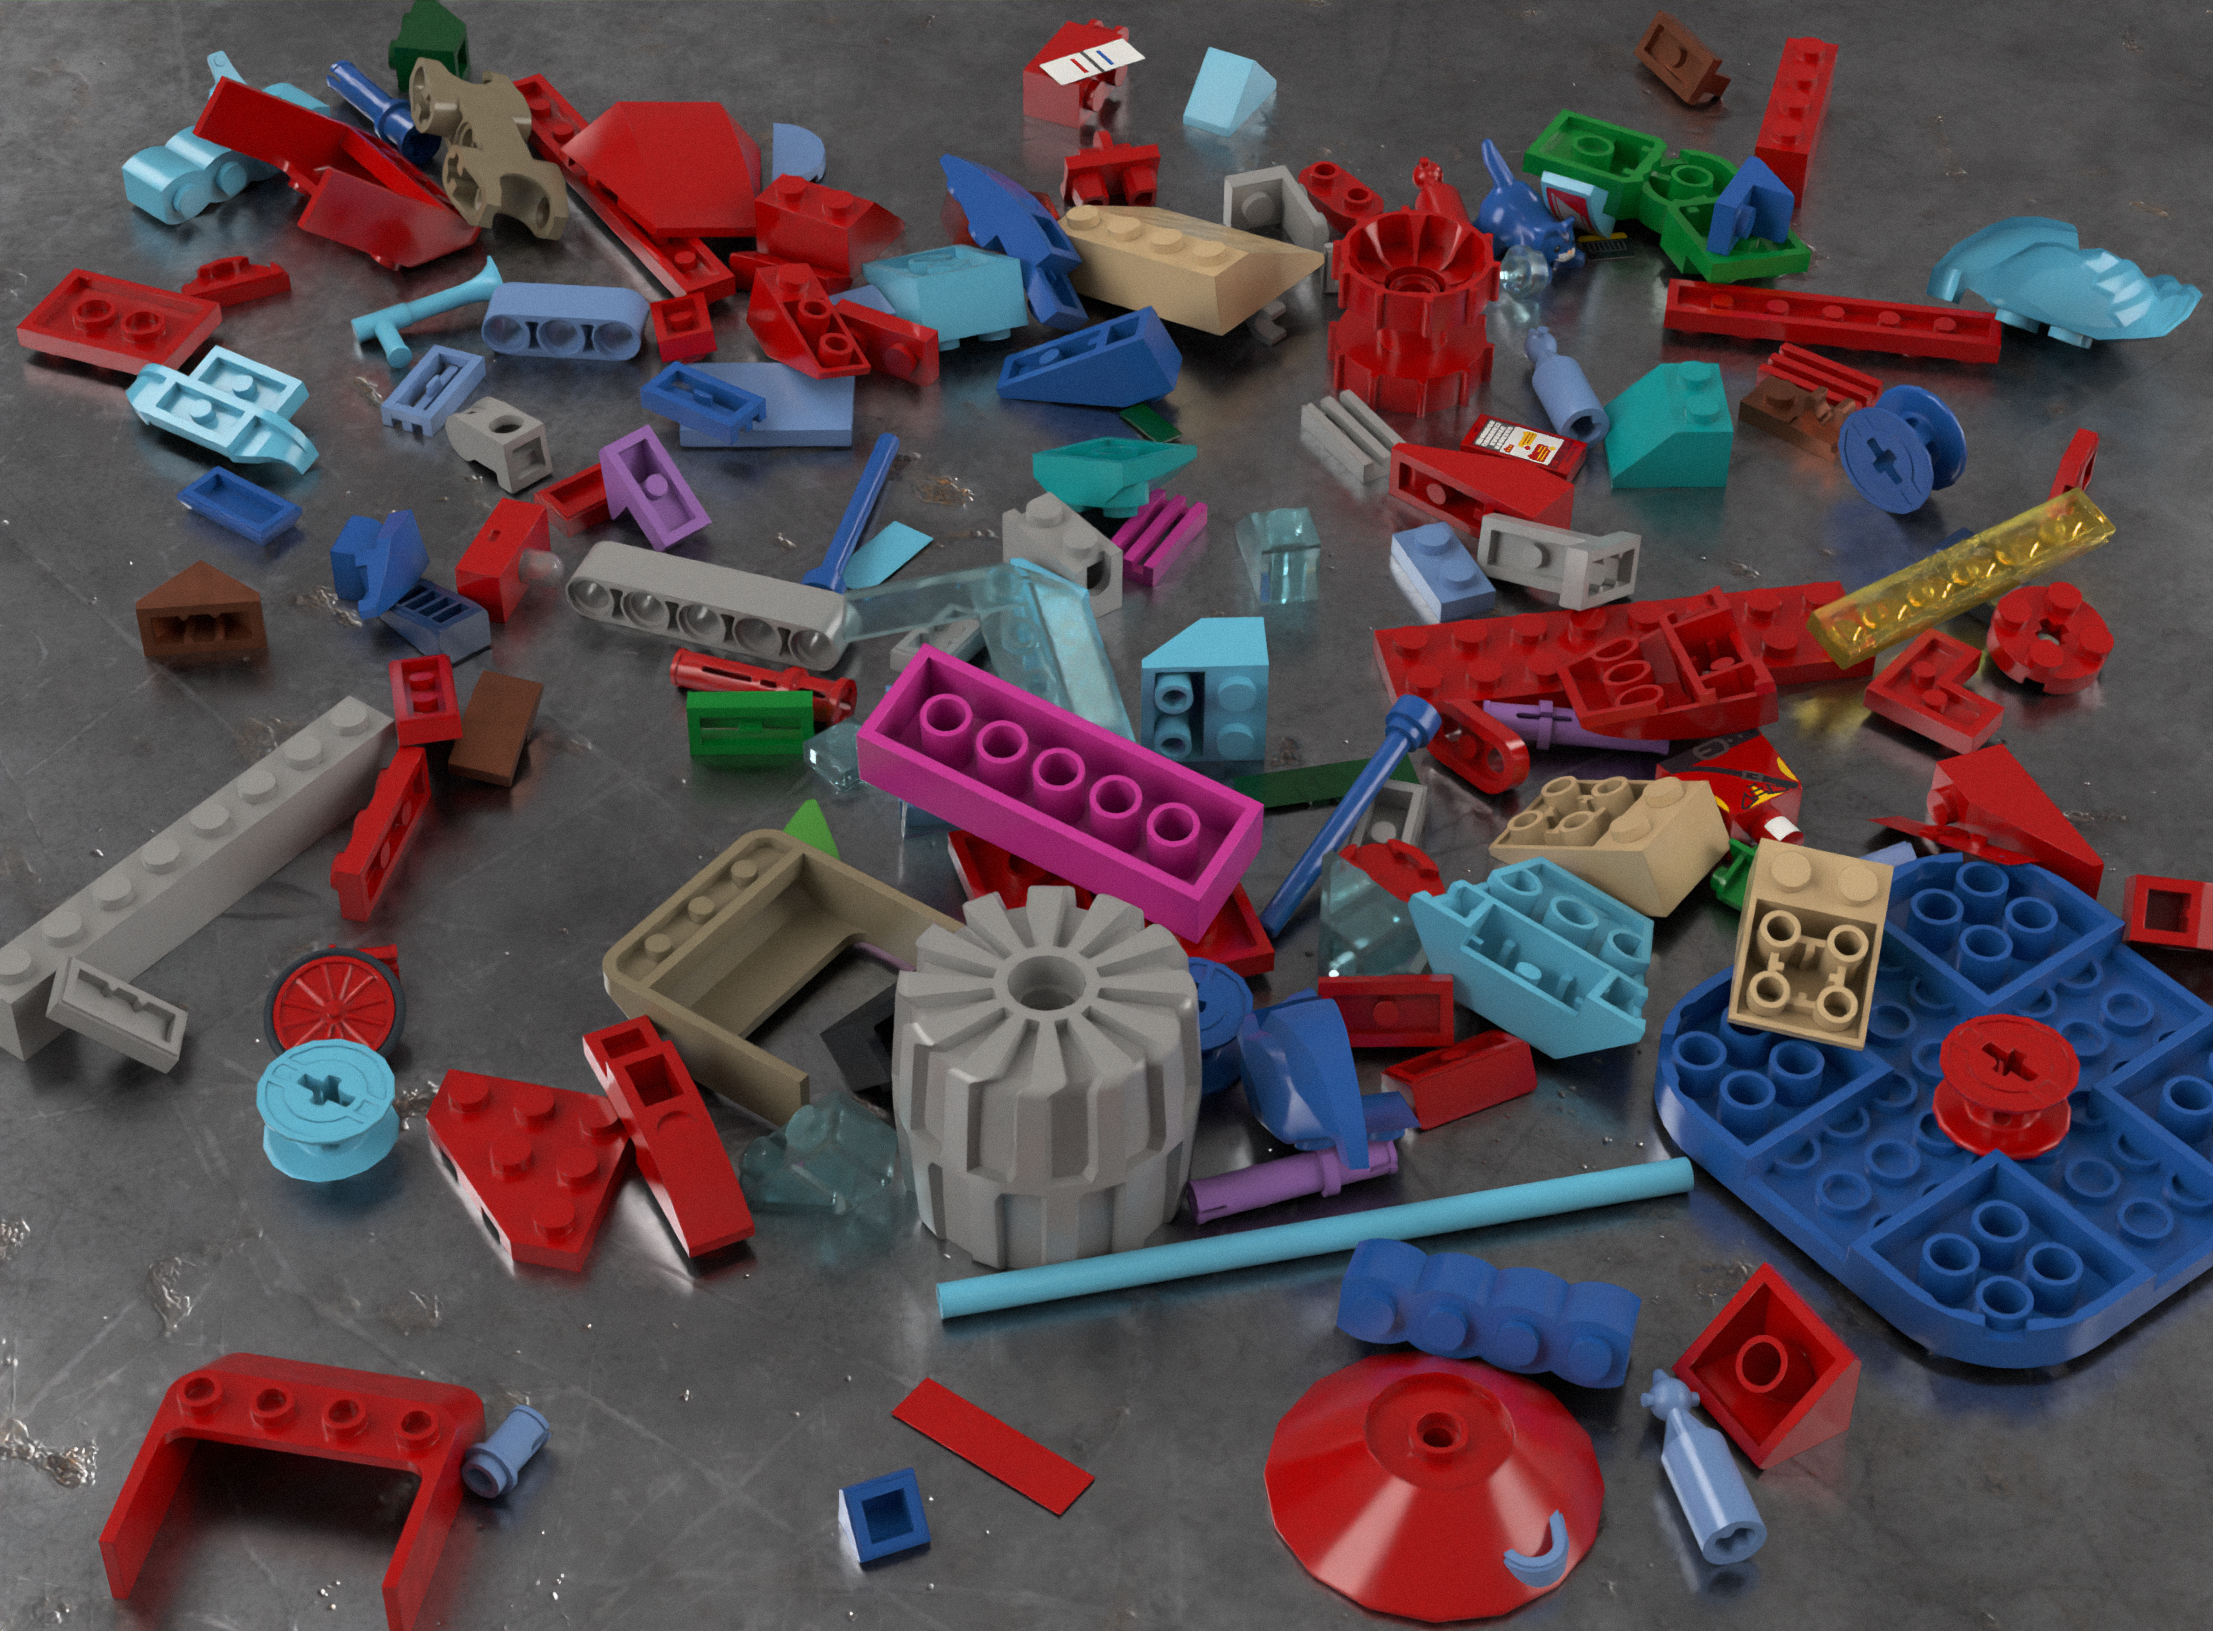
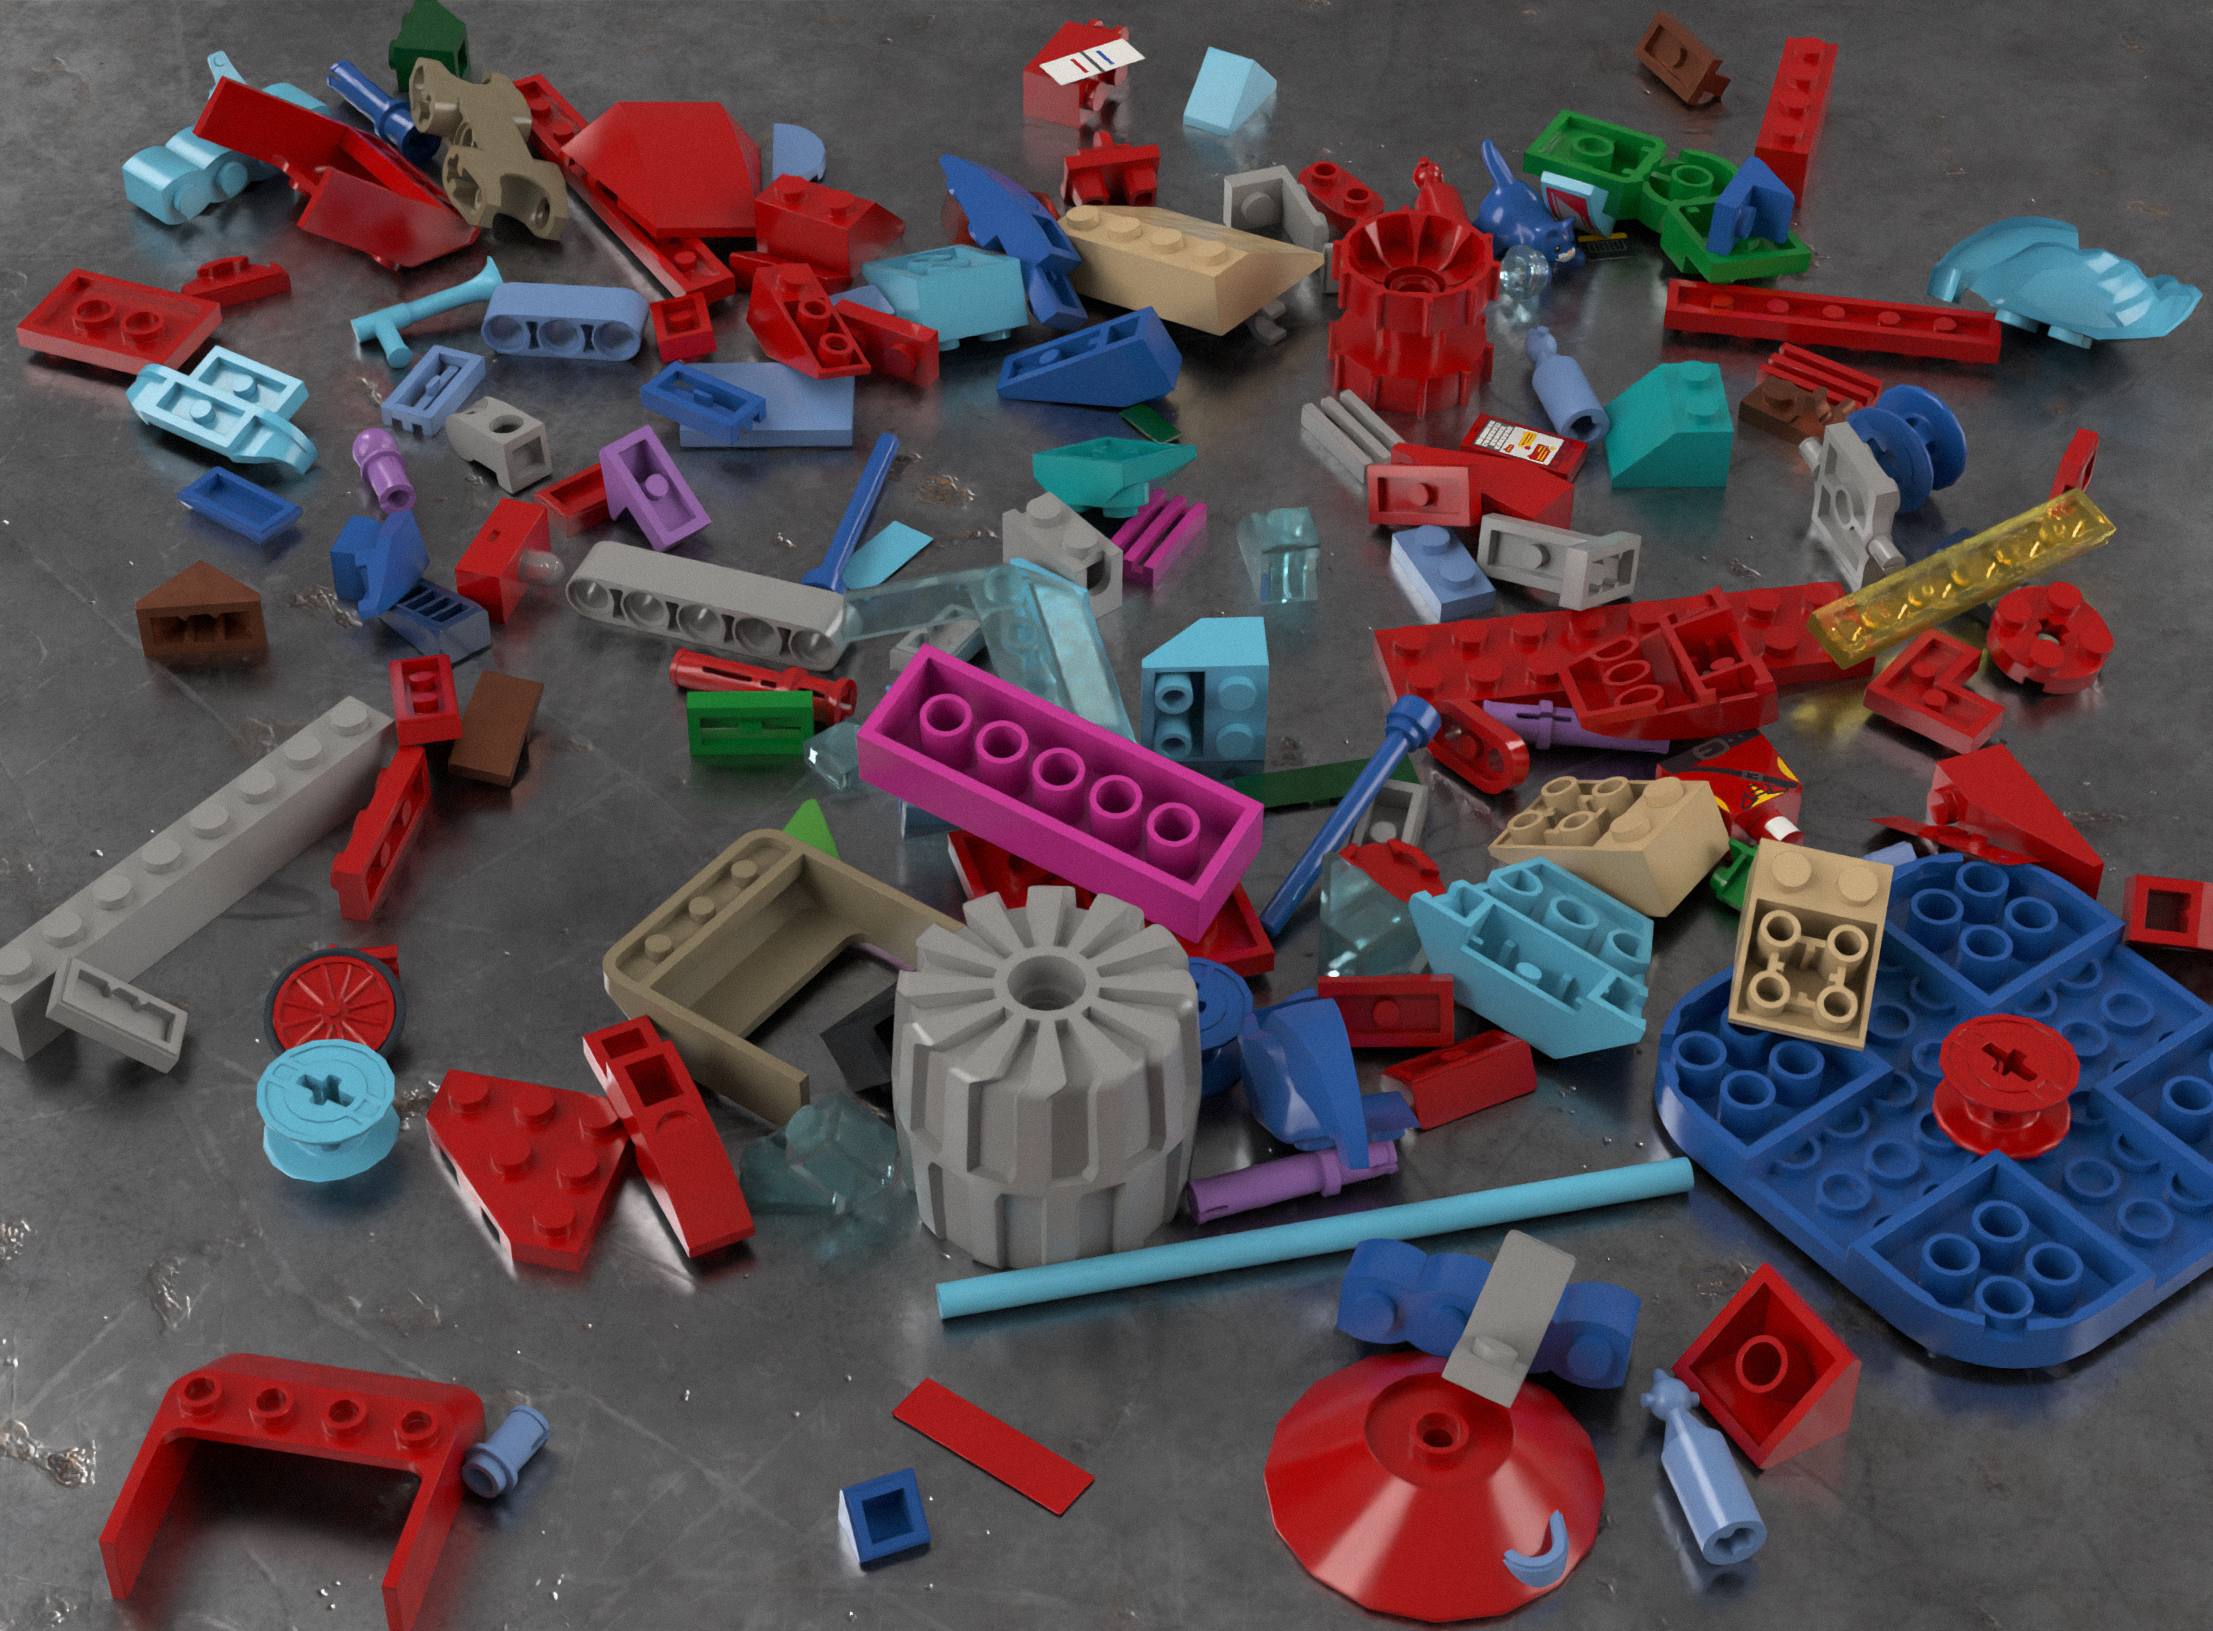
none -> medium lavender pin [353,427,417,514]
none -> red plate [1367,463,1482,526]
none -> light grey bracket [1441,1229,1576,1409]
none -> light grey plate [1798,422,1906,589]

